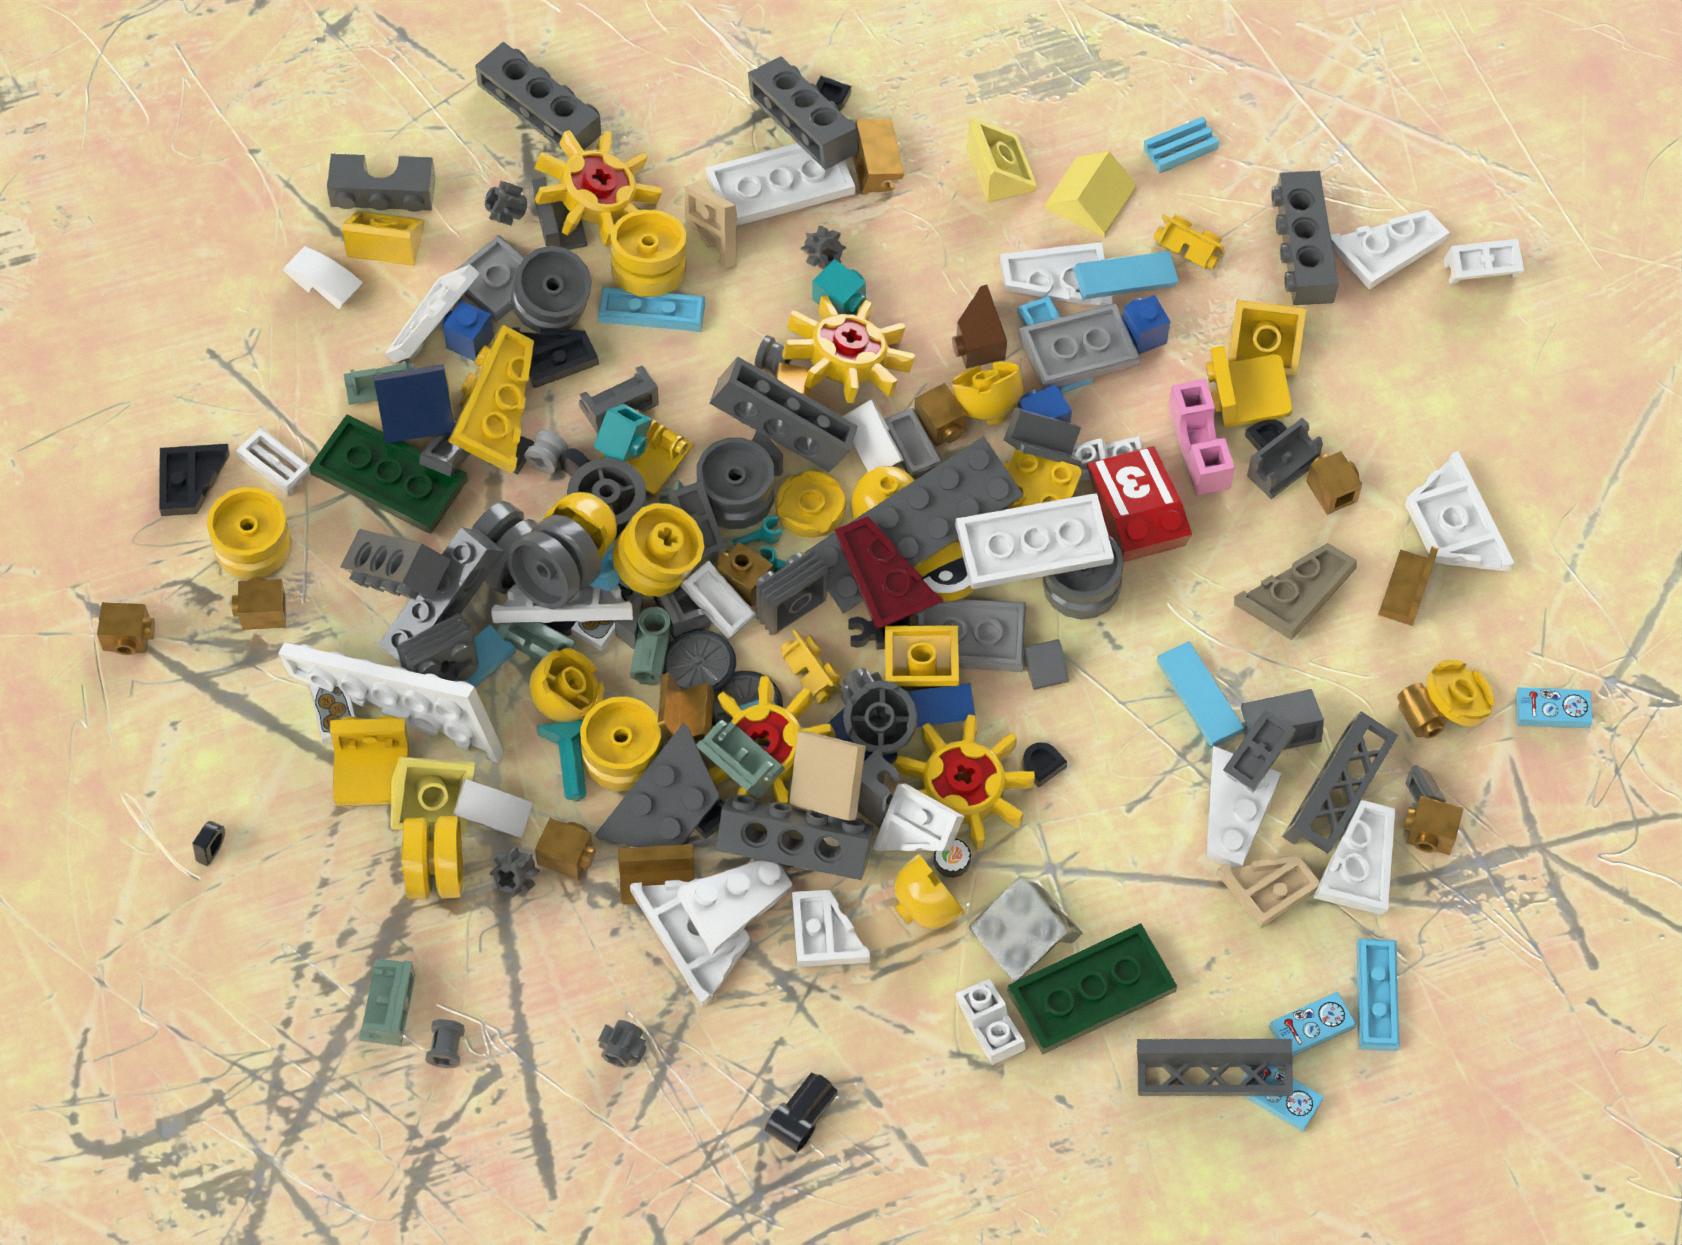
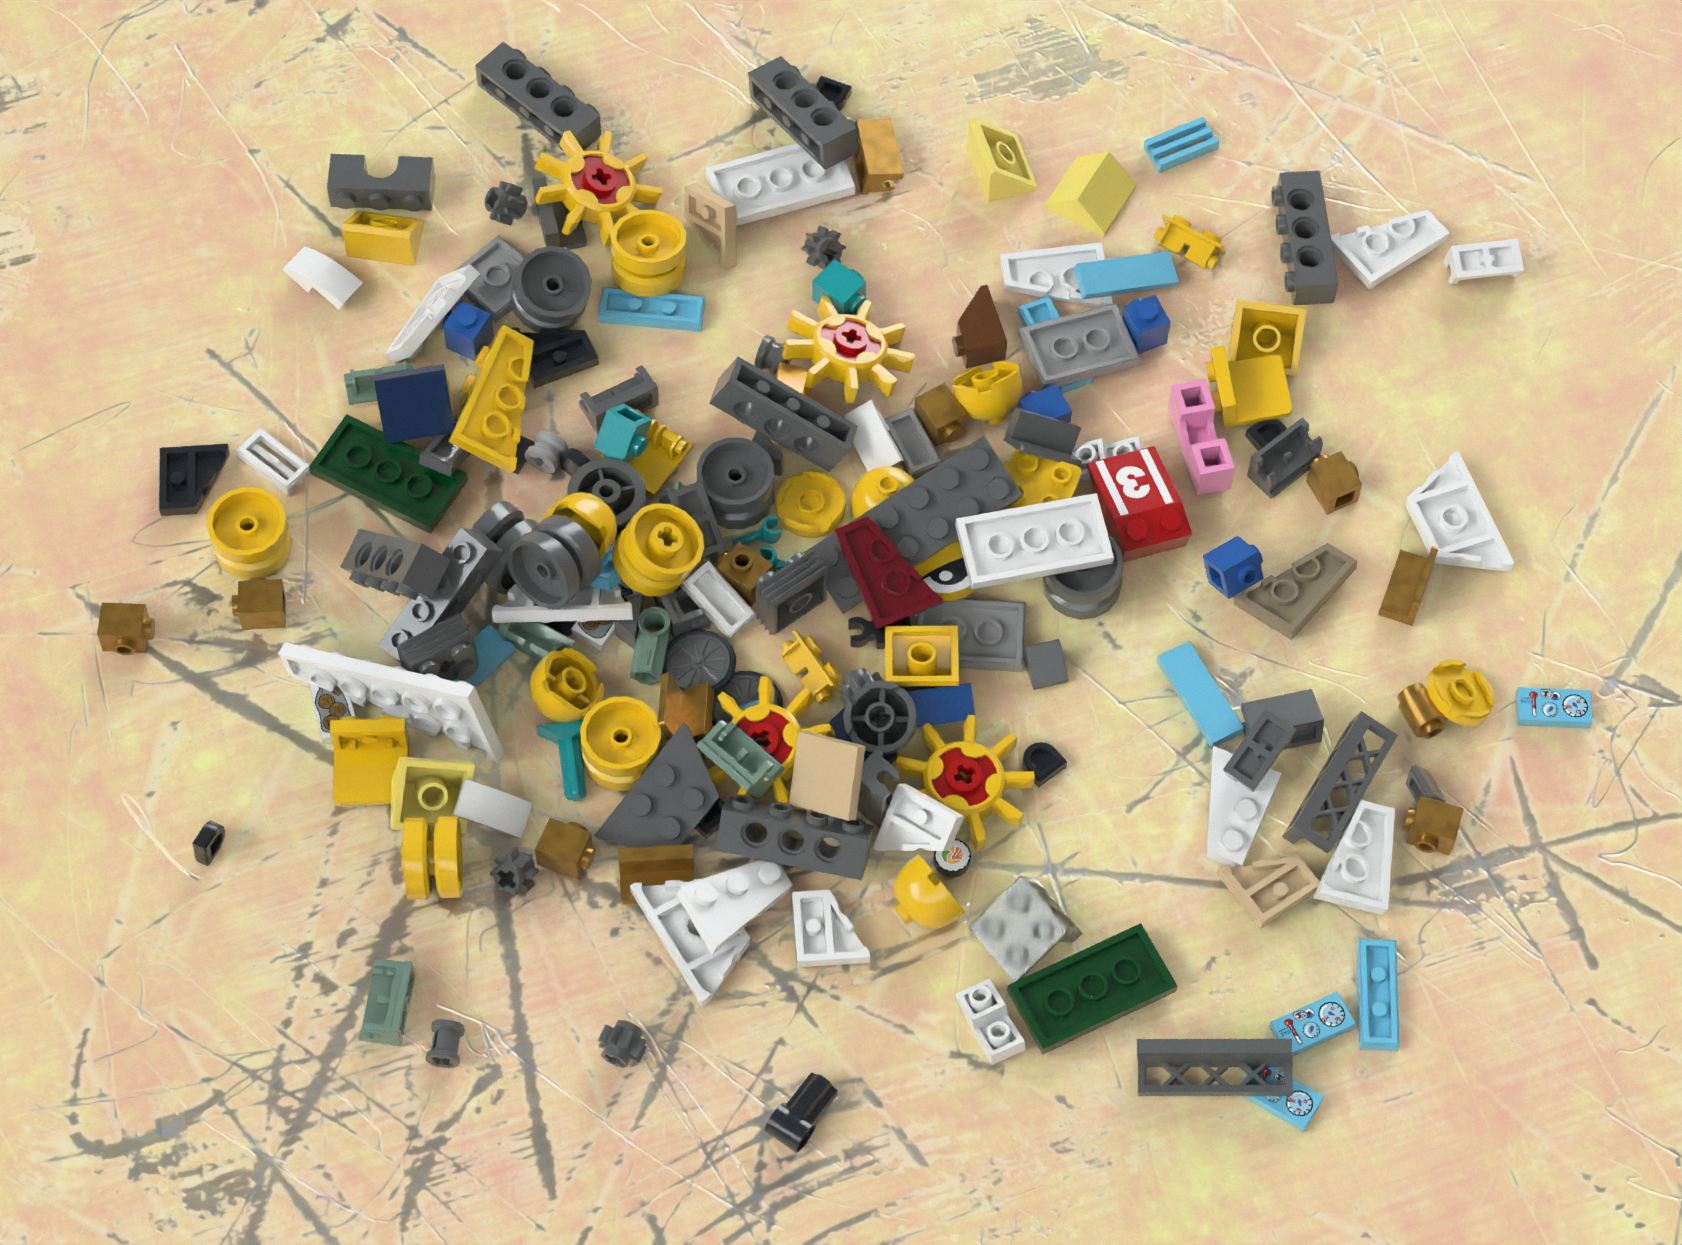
none -> blue brick [1203,536,1264,599]

